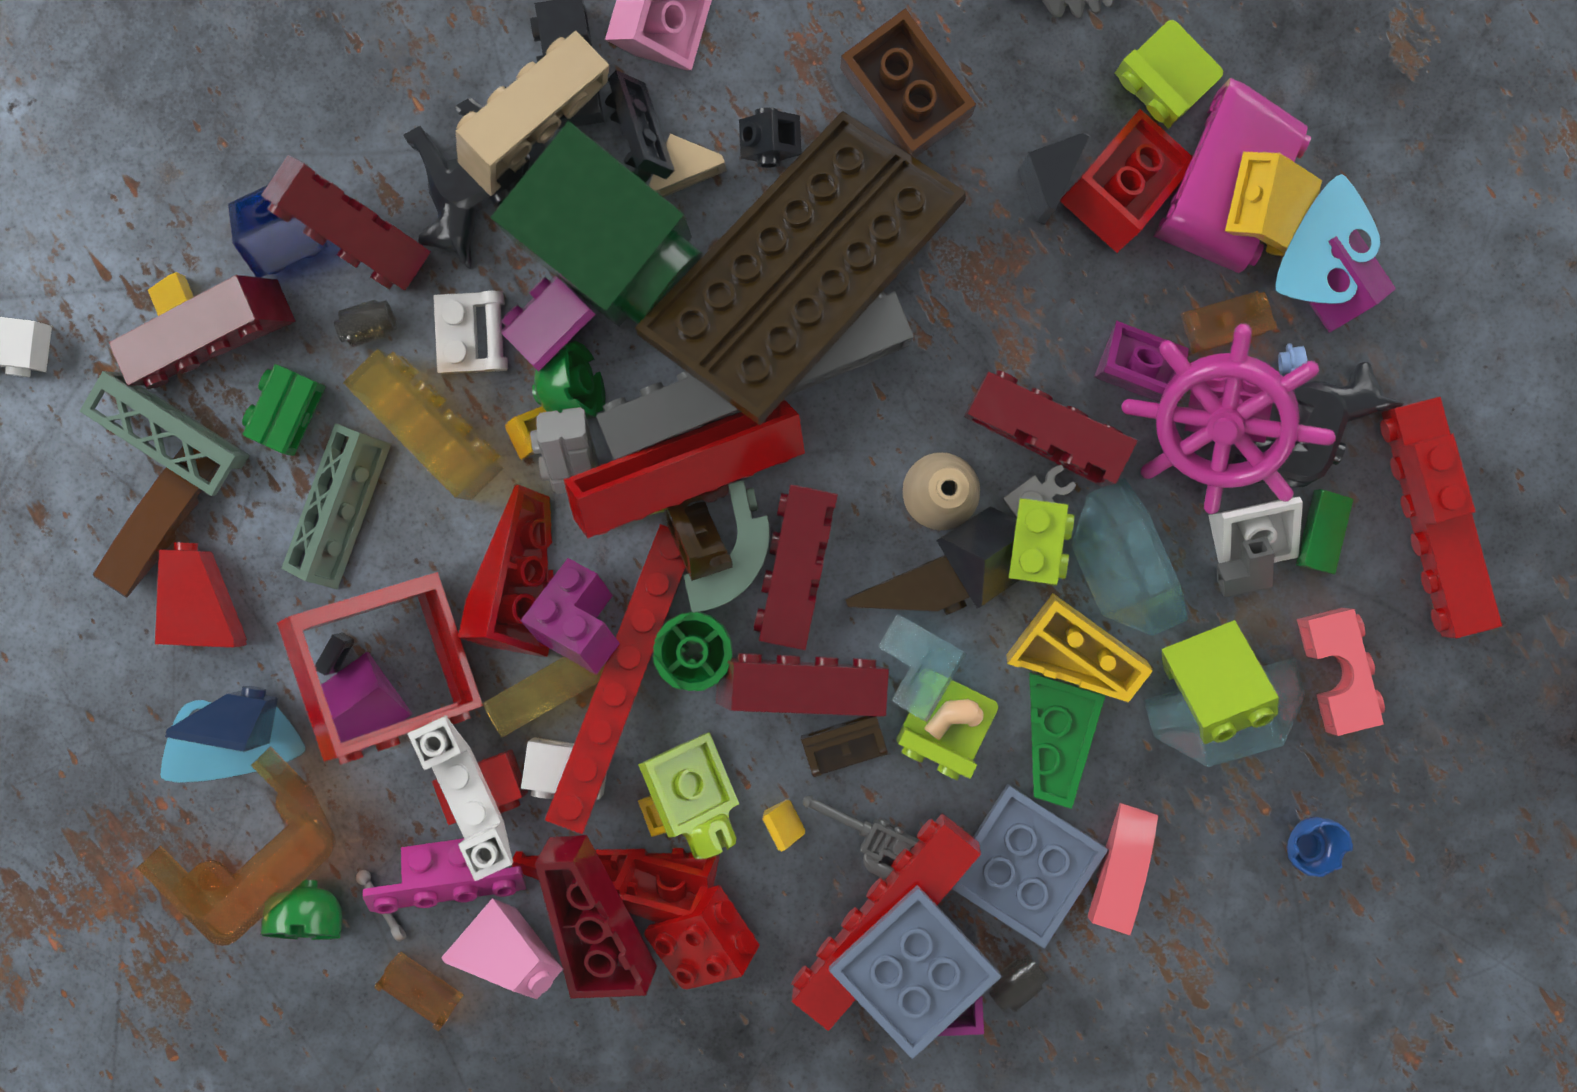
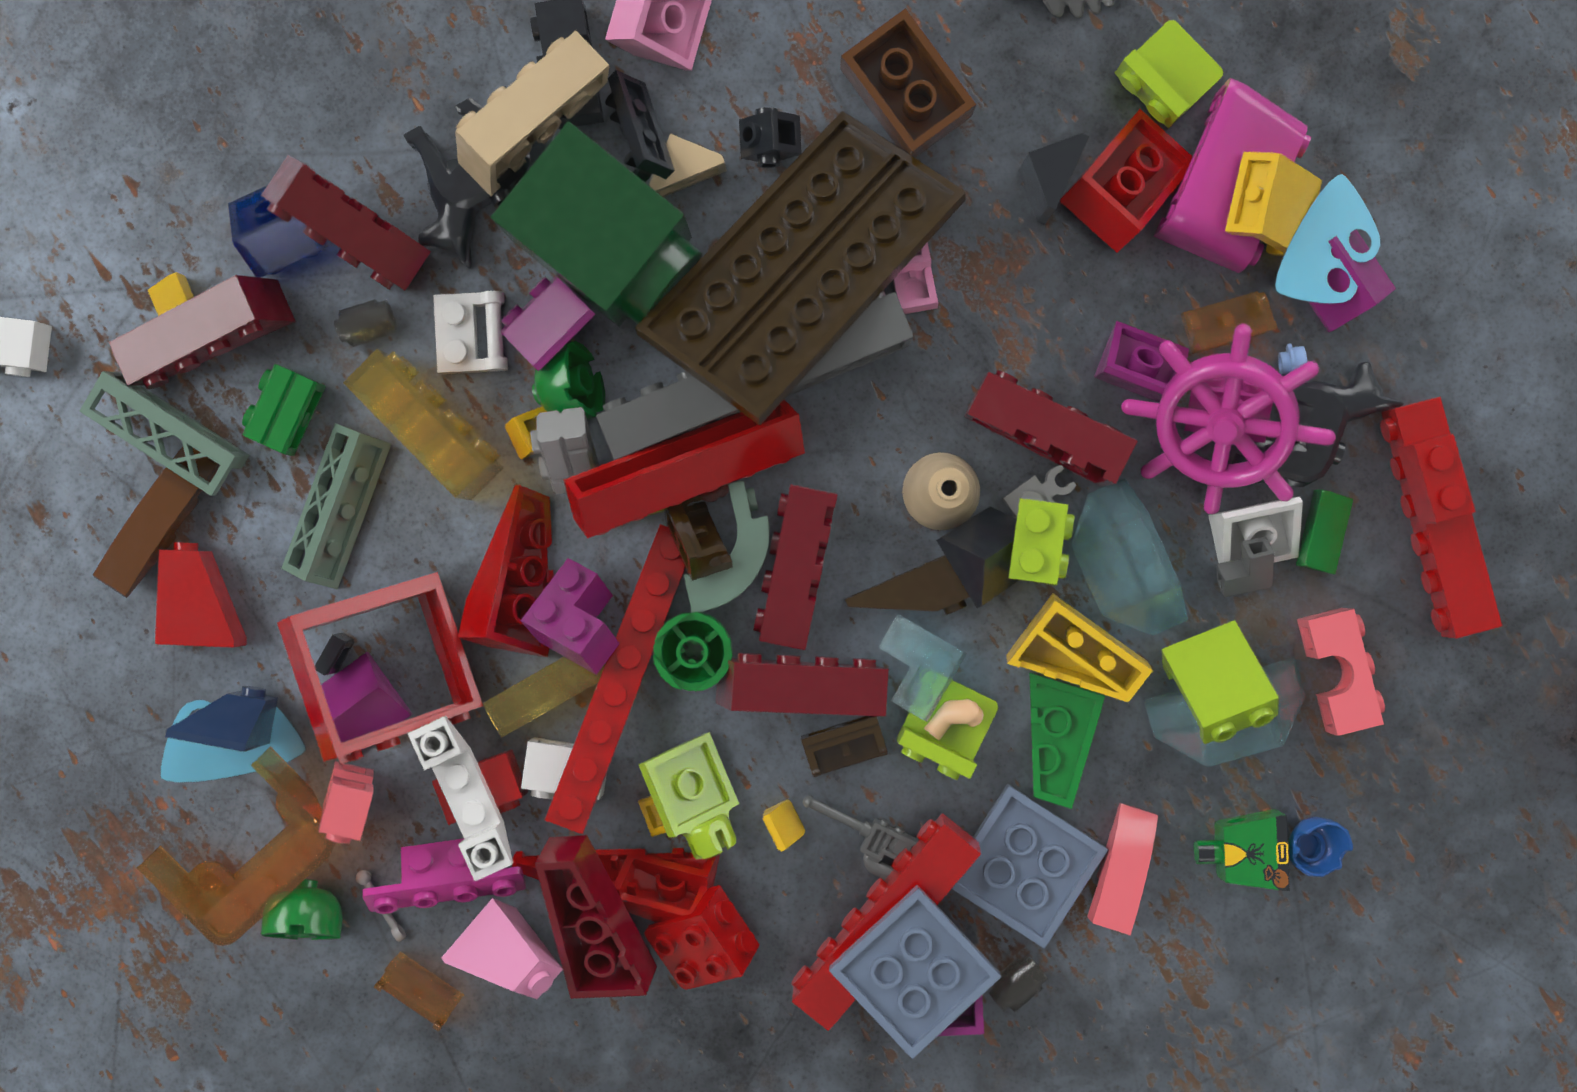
none -> coral arch [319,761,374,844]
none -> bright pink slope [893,242,938,314]
none -> green torso [1194,809,1290,891]

